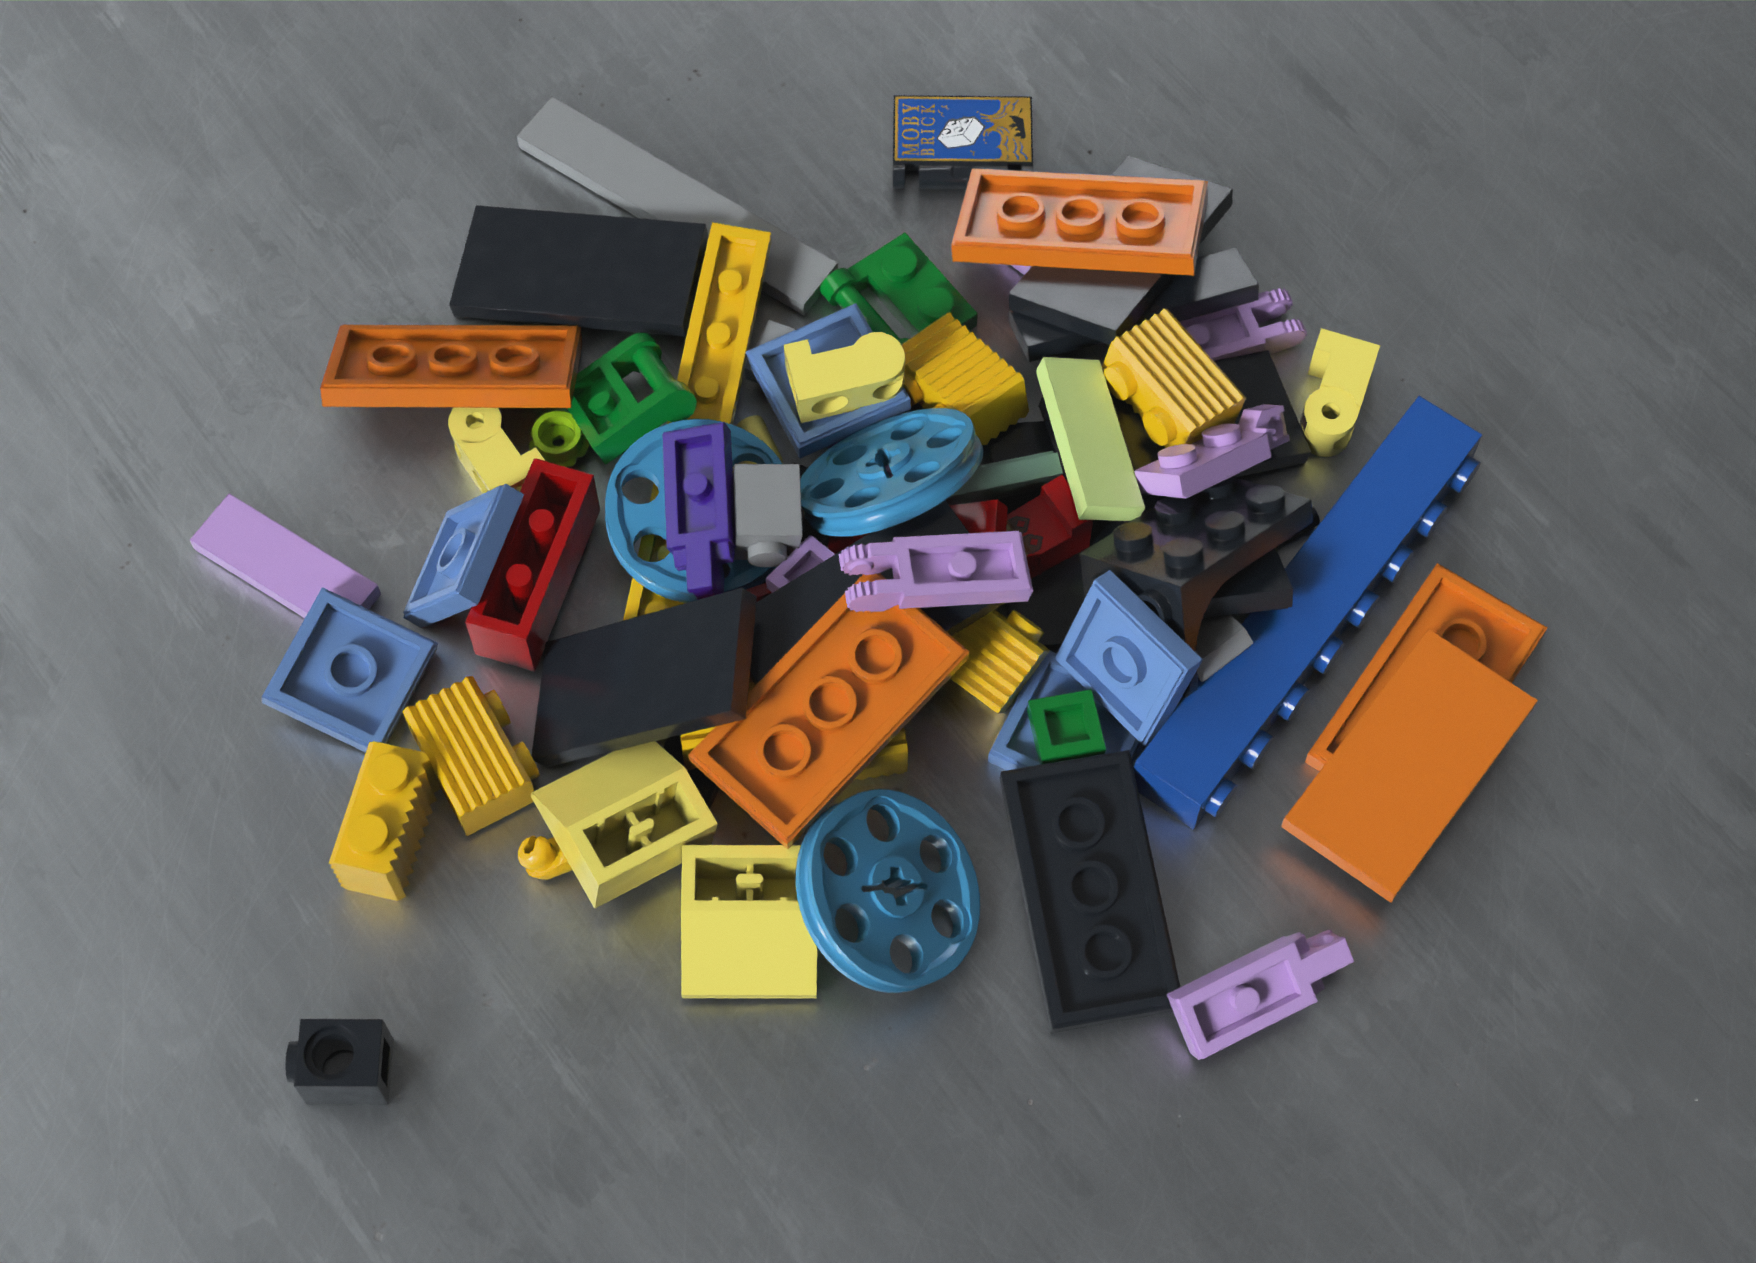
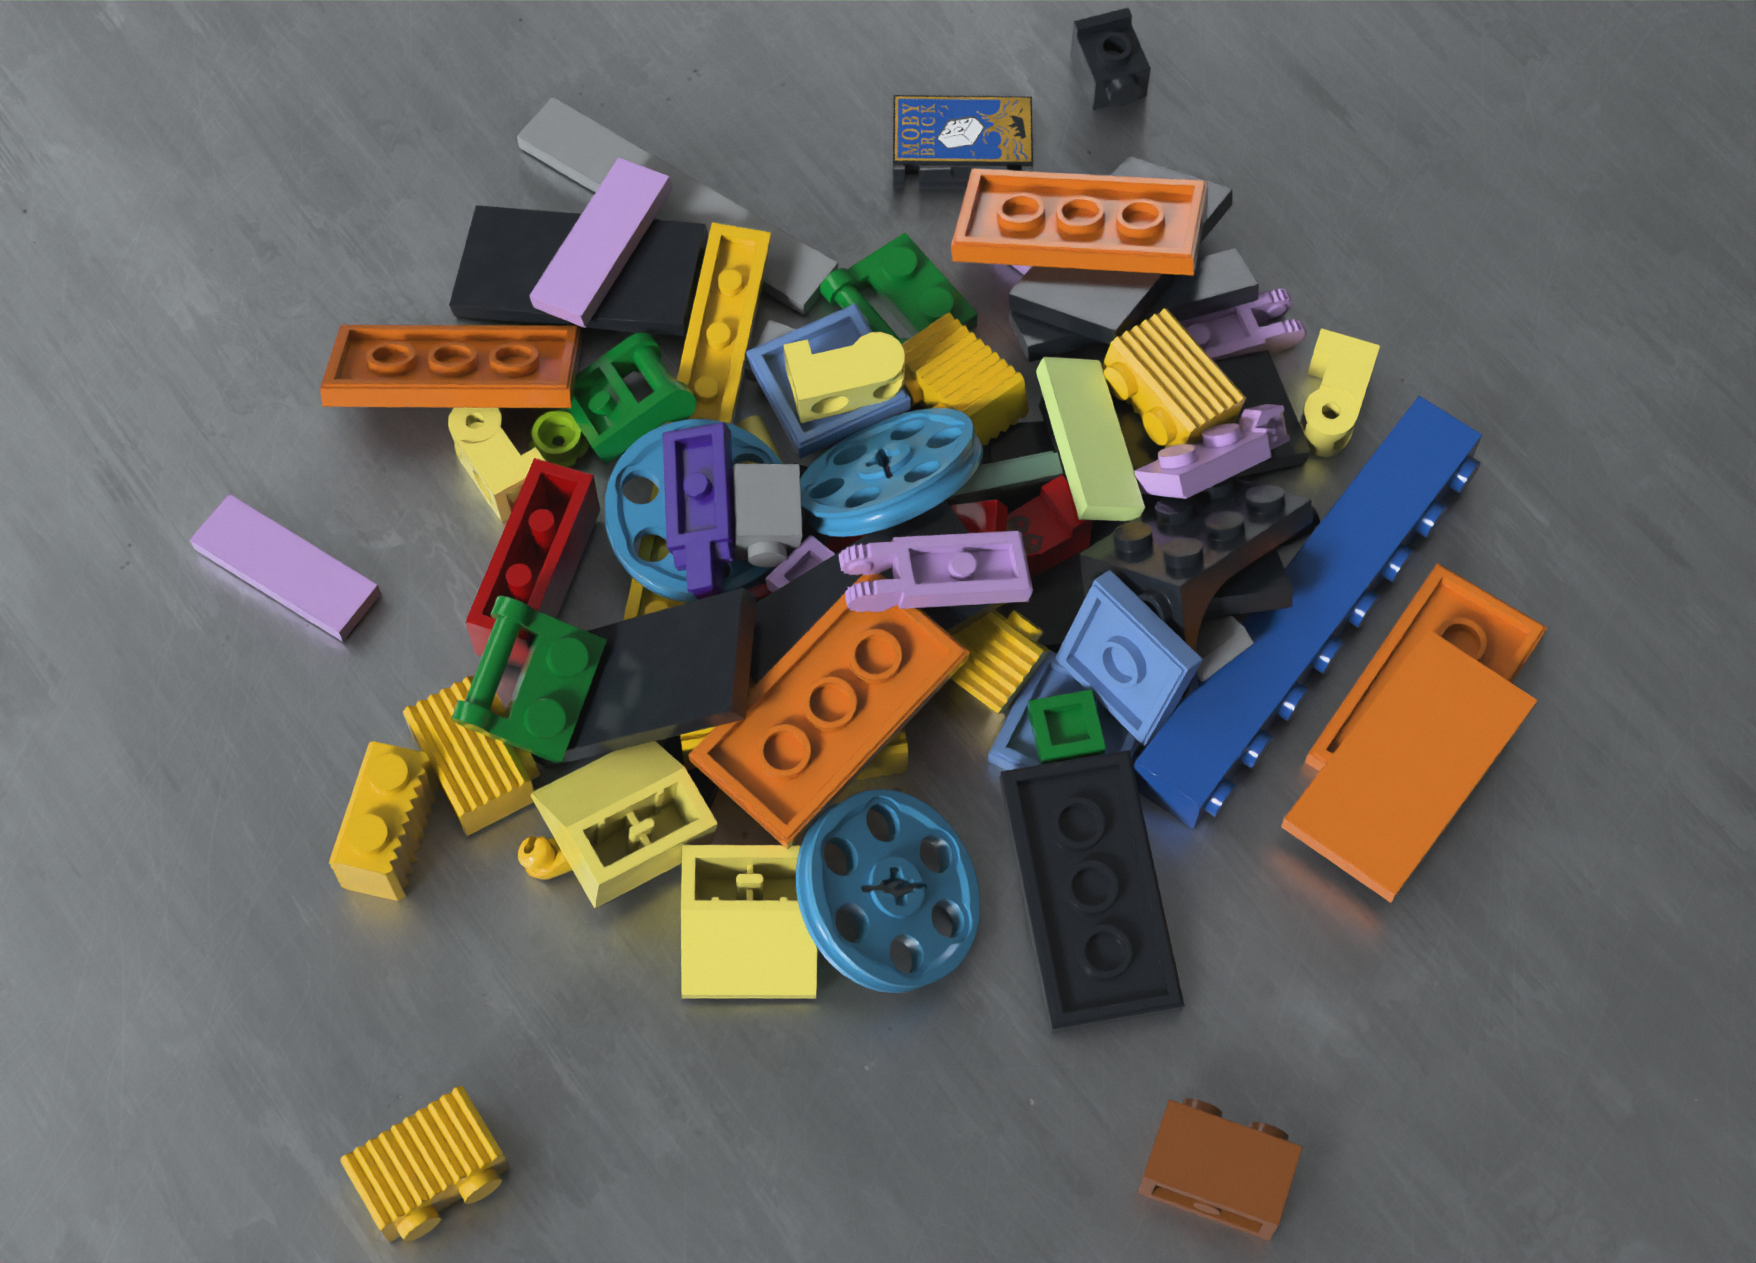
medium blue tile [262,587,438,753] -> none
black brick [285,1019,394,1105] -> none
medium blue tile [403,484,524,628] -> none
lavender hinge [1167,930,1354,1060] -> none
none -> yellow brick [340,1086,510,1243]
none -> green plate [451,596,607,763]
none -> lavender tile [529,157,673,328]
none -> black brick [1070,7,1151,110]
none -> dark orange brick [1137,1098,1303,1241]

